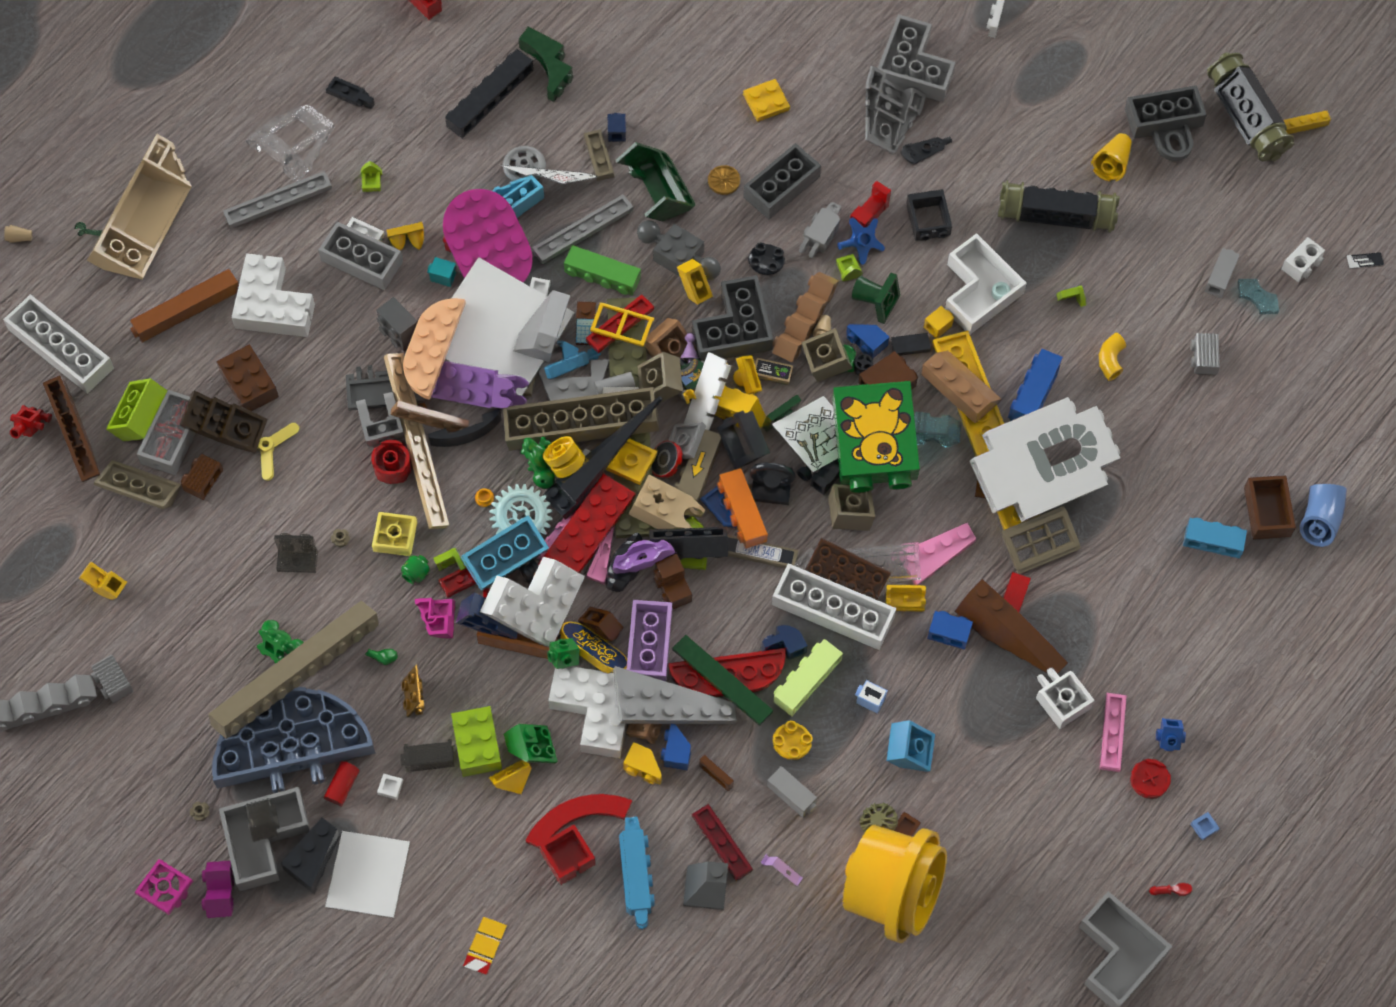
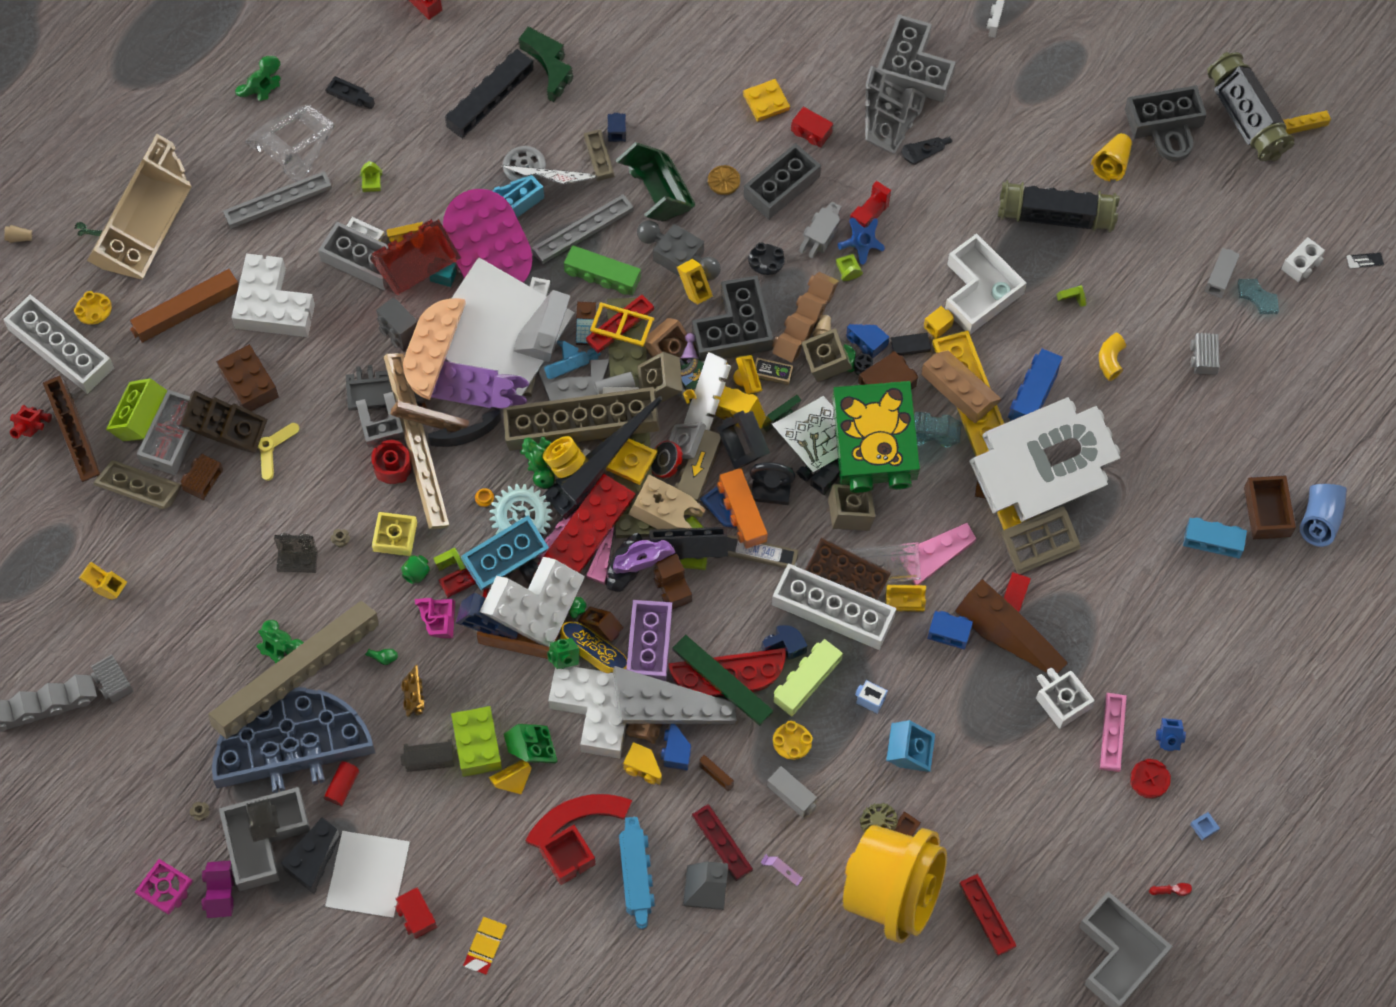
white plate [377,774,403,800] -> none
dark green plant [852,272,900,324] -> none
black window [906,189,952,241] -> none
none -> yellow dish [74,291,112,325]
none -> green animal [235,55,281,101]
none -> clear red windscreen [370,219,461,296]
none -> red brick [394,887,437,939]
none -> green animal [568,597,587,618]
none -> red brick [791,106,833,148]
none -> red plate [959,874,1017,956]

